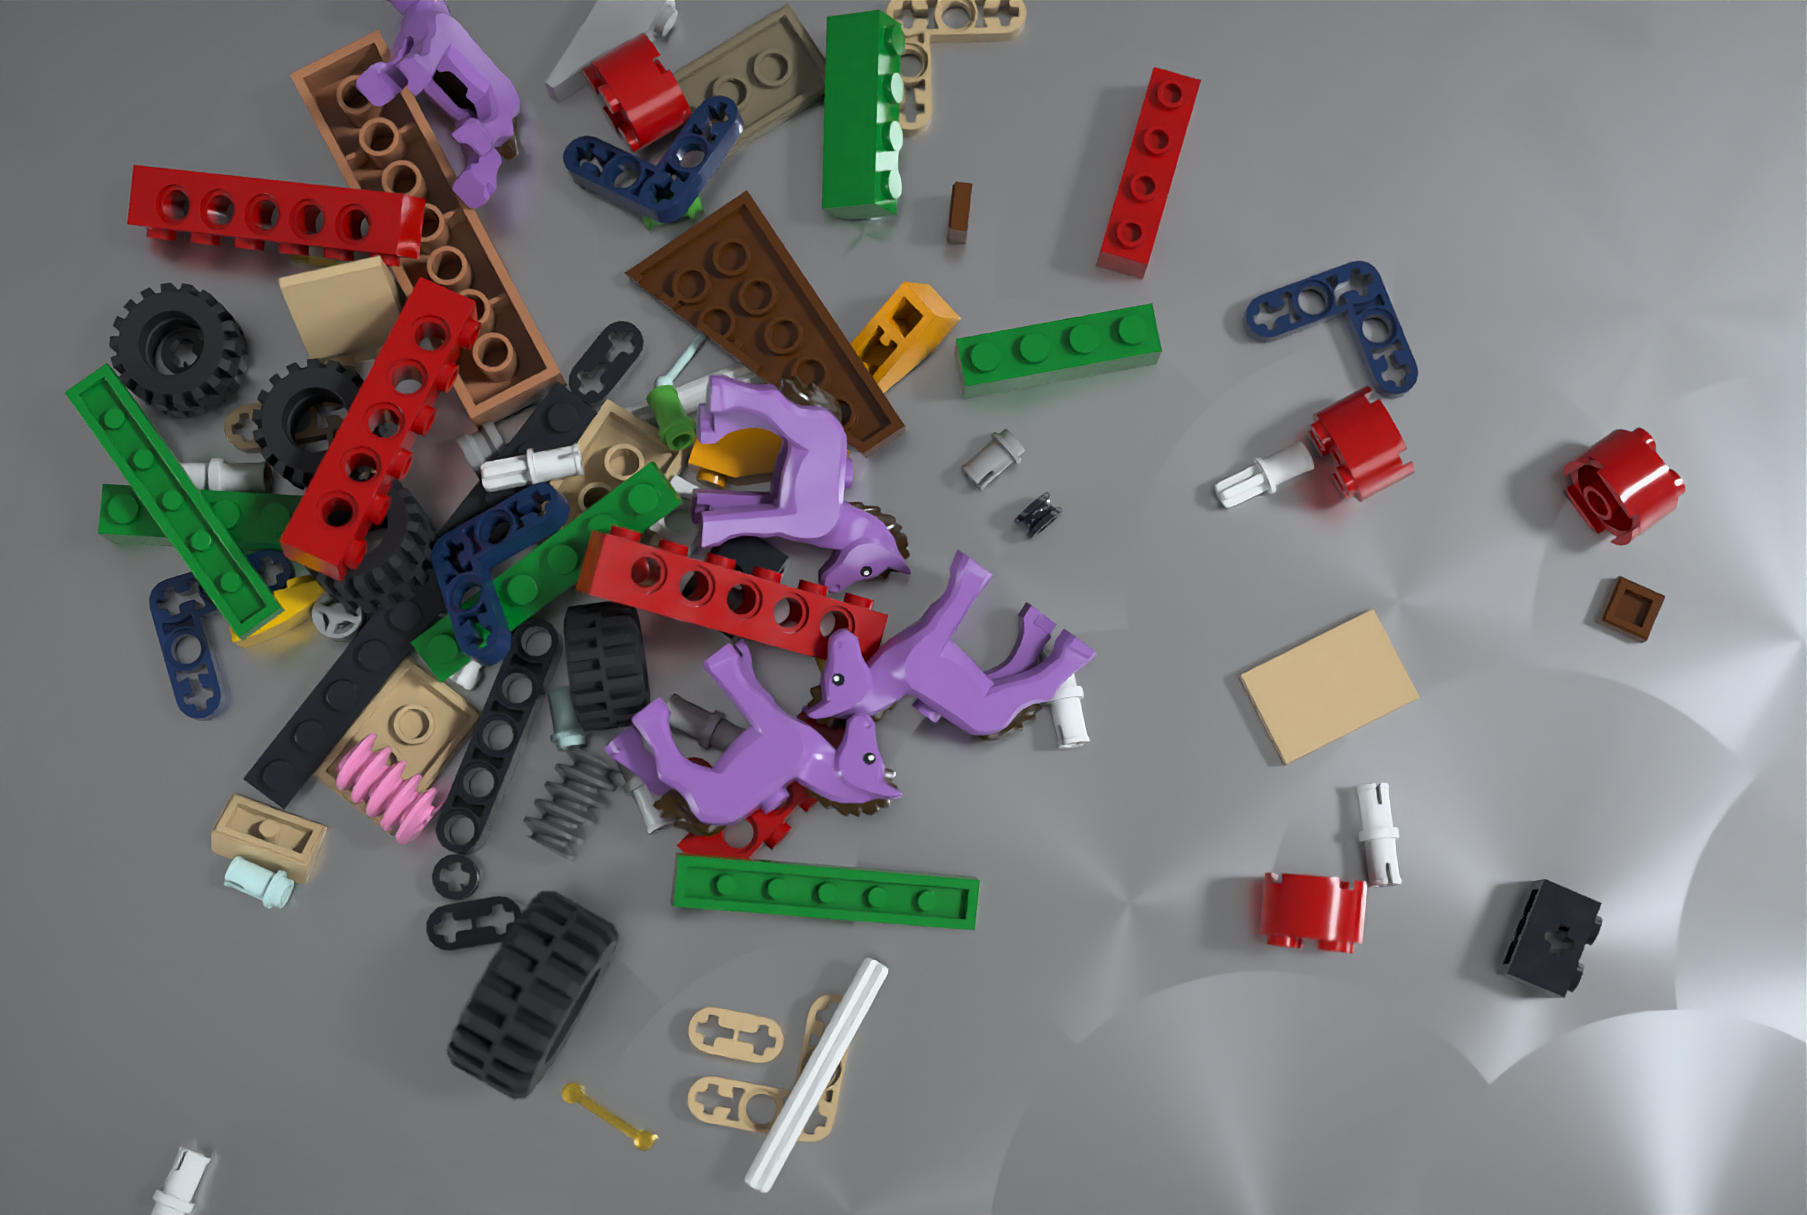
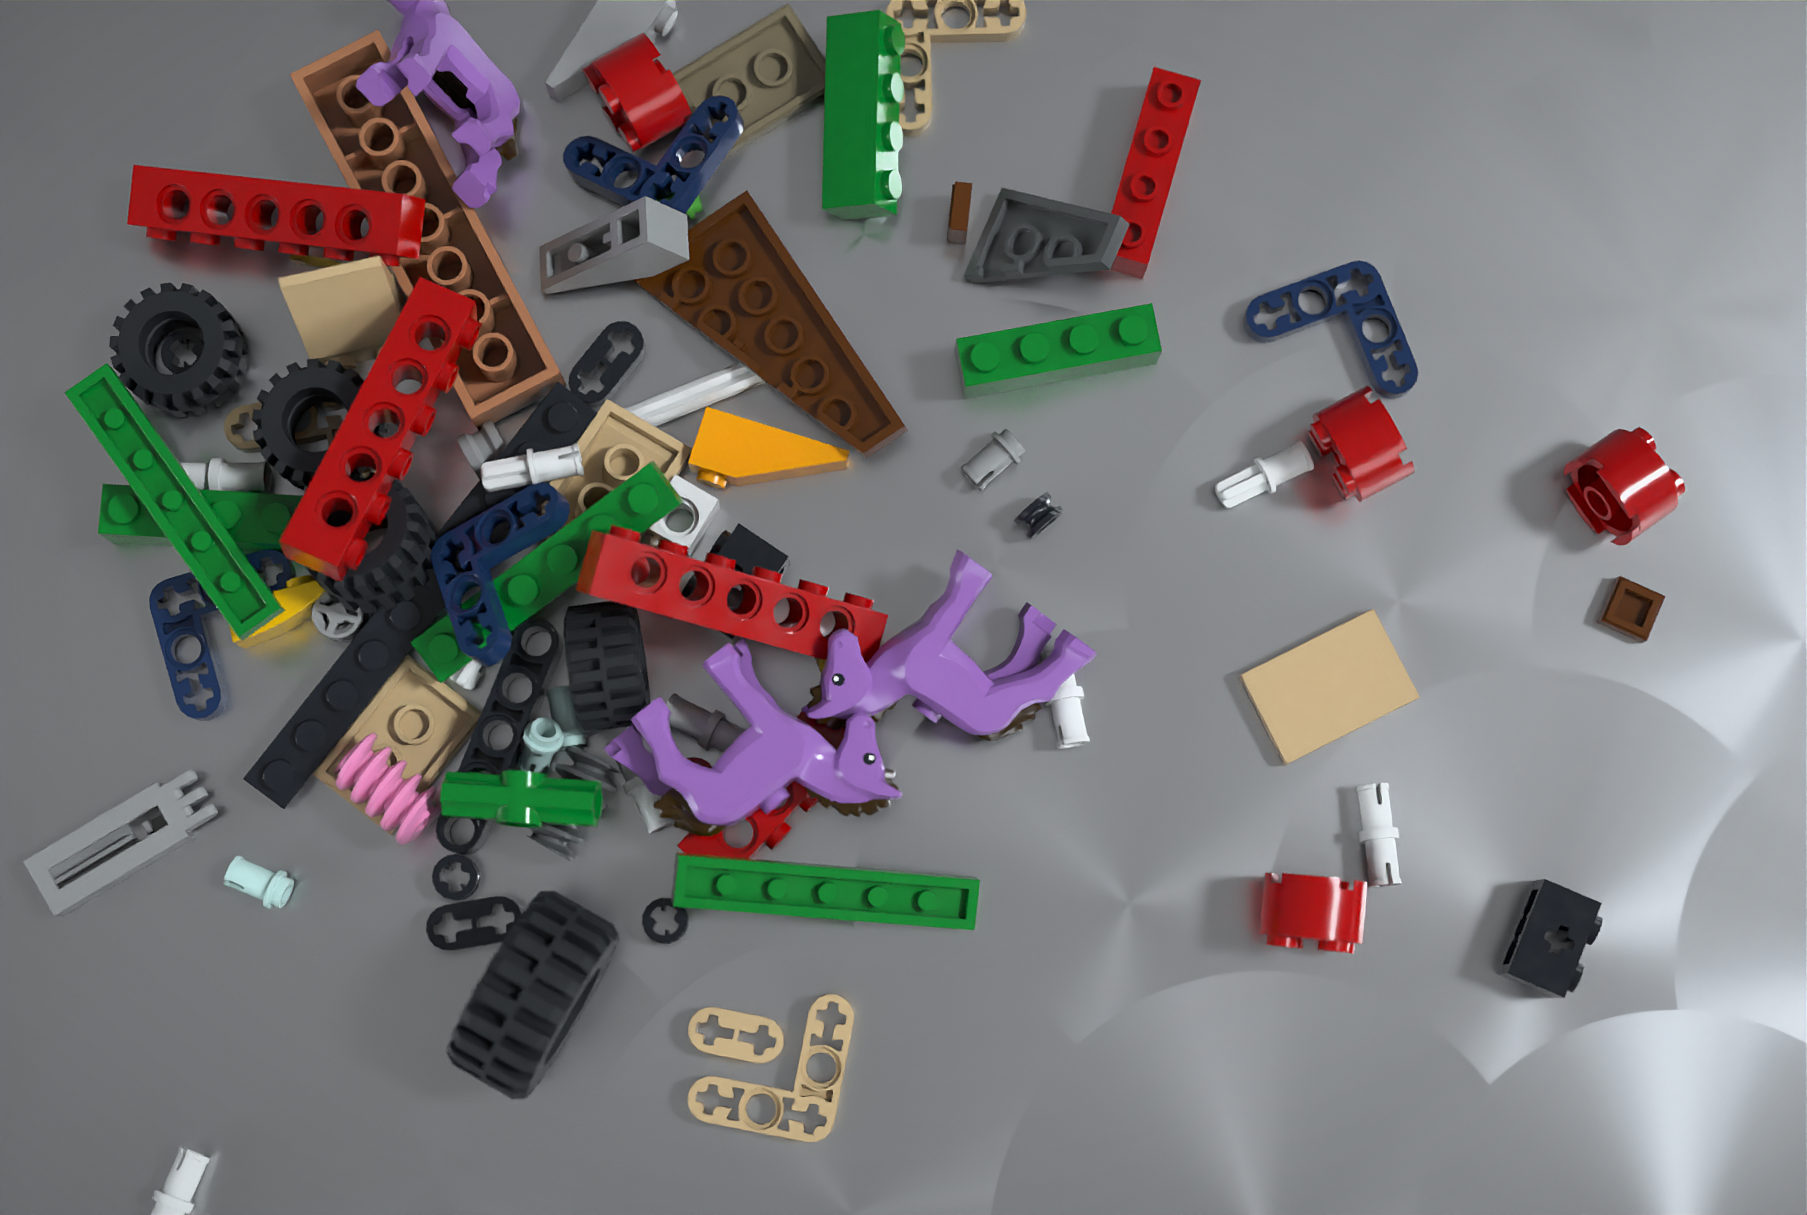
tan slope [211,793,327,885] -> none
clear yellow hinge [562,1083,654,1151] -> none
bright green pin [646,385,696,451] -> none
light aqua hinge [654,332,707,389] -> none
medium lavender animal [691,374,911,594] -> none
white axle [745,957,888,1193] -> none
light orange slope [851,282,961,393] -> none
none -> light grey hinge [23,769,218,917]
none -> green piece [440,770,603,828]
none -> light aqua pin [517,717,564,775]
none -> light grey slope [539,196,689,294]
none -> black bush [642,898,689,944]
none -> dark grey wing [963,188,1130,284]

